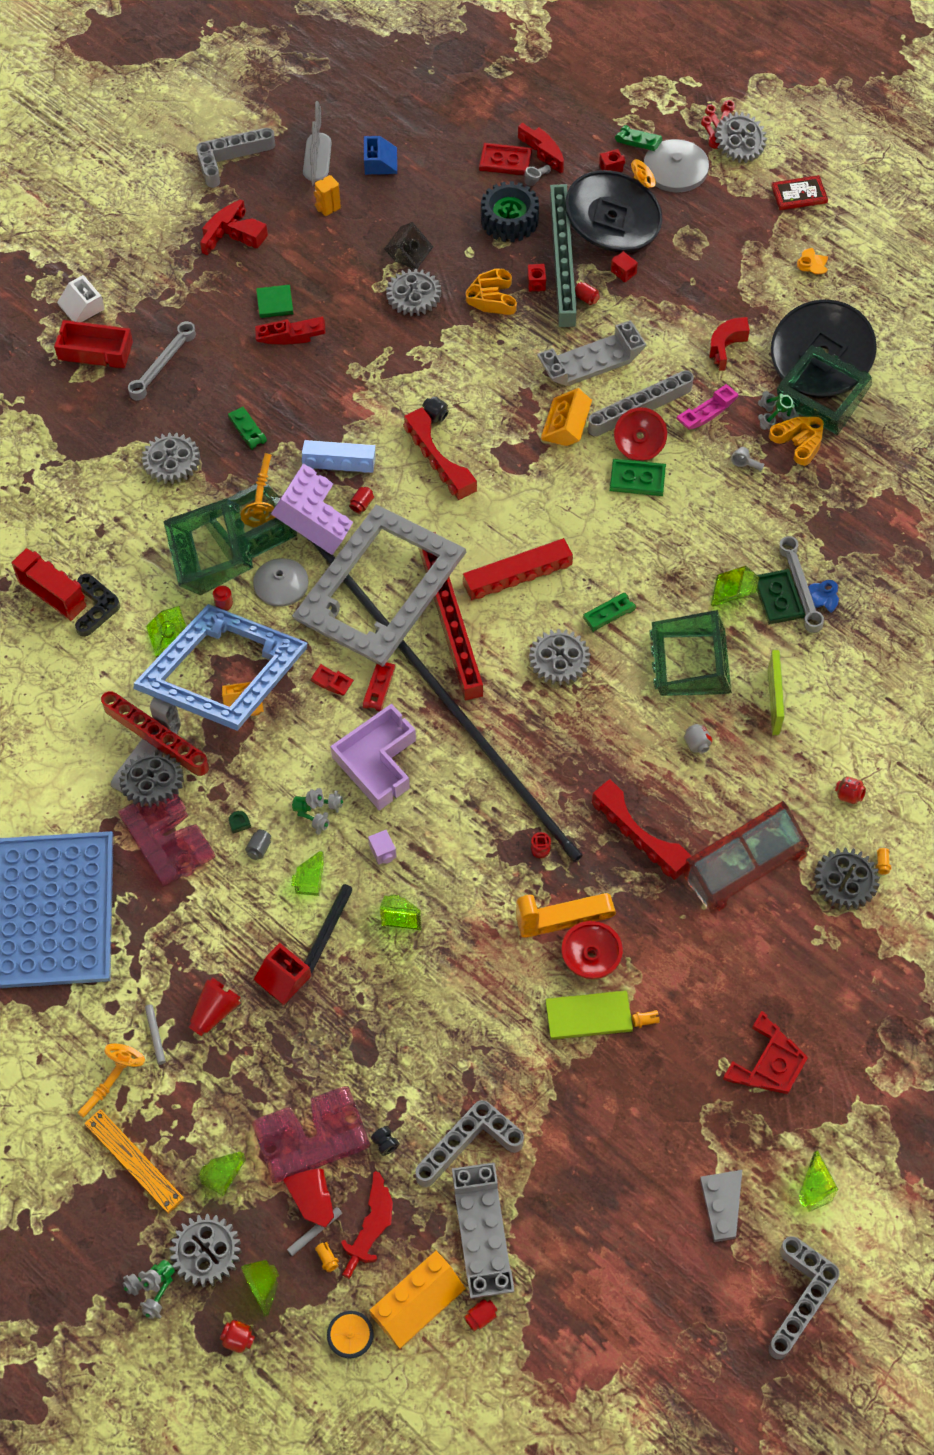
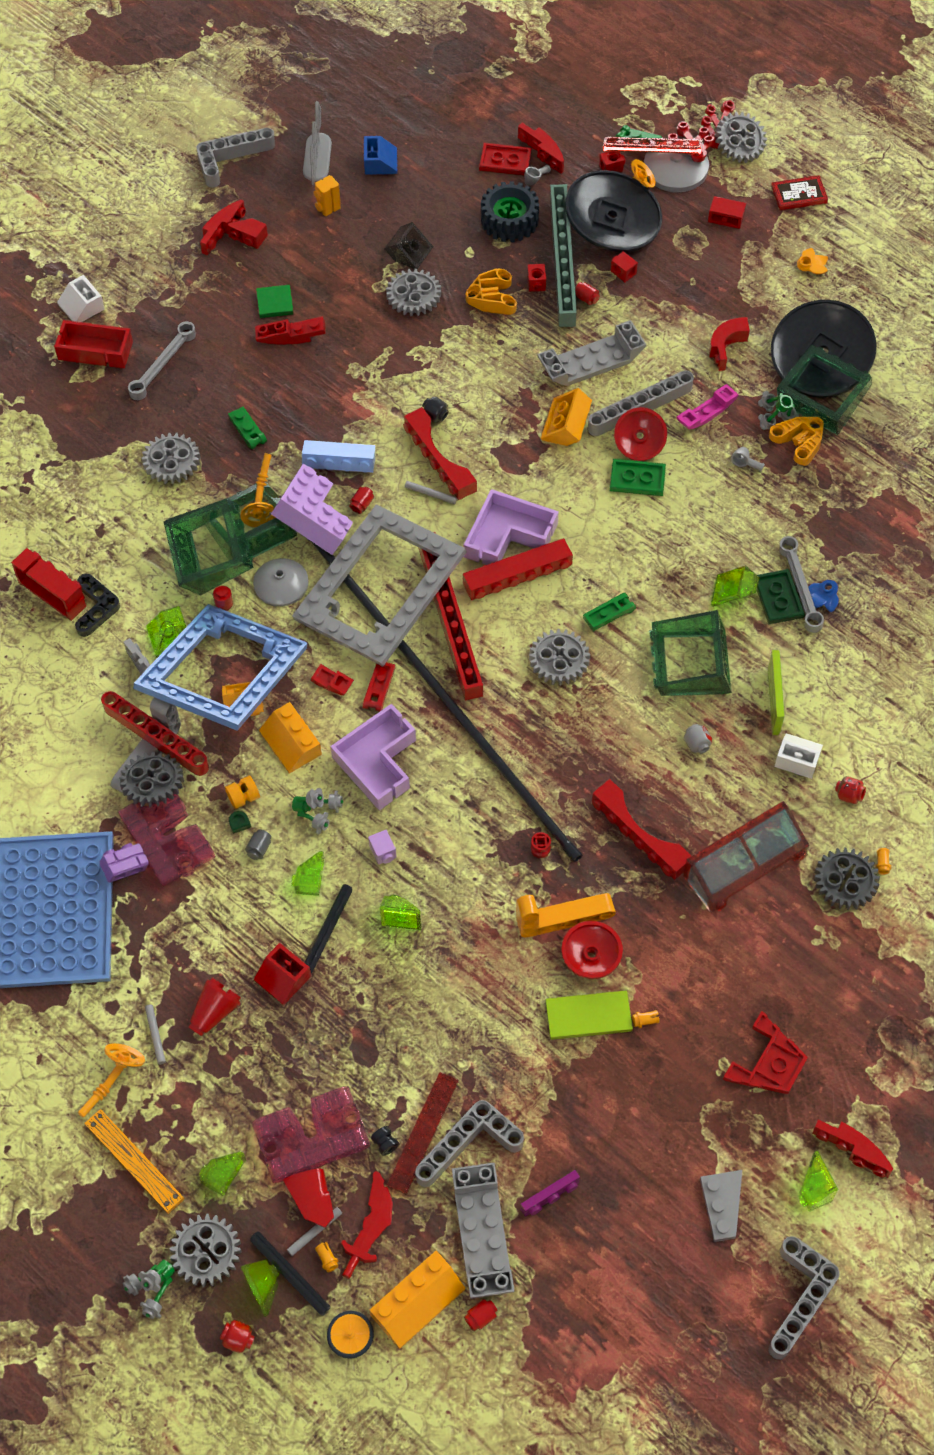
none -> medium lavender brick [100,843,149,883]
none -> light grey wing [123,638,150,675]
none -> light orange wheel [225,775,260,810]
none -> black axle [250,1231,331,1316]
none -> light orange slope [259,702,322,774]
none -> clear red tile [387,1072,459,1195]
none -> light grey bar [405,481,457,504]
none -> lavender piece [463,489,559,565]
none -> magenta plate [520,1170,580,1217]
none -> clear red tile [603,137,703,154]
none -> red plant [668,122,714,162]
none -> red brick [708,196,746,229]
none -> white slope [775,733,823,779]
none -> red slope [812,1119,893,1178]

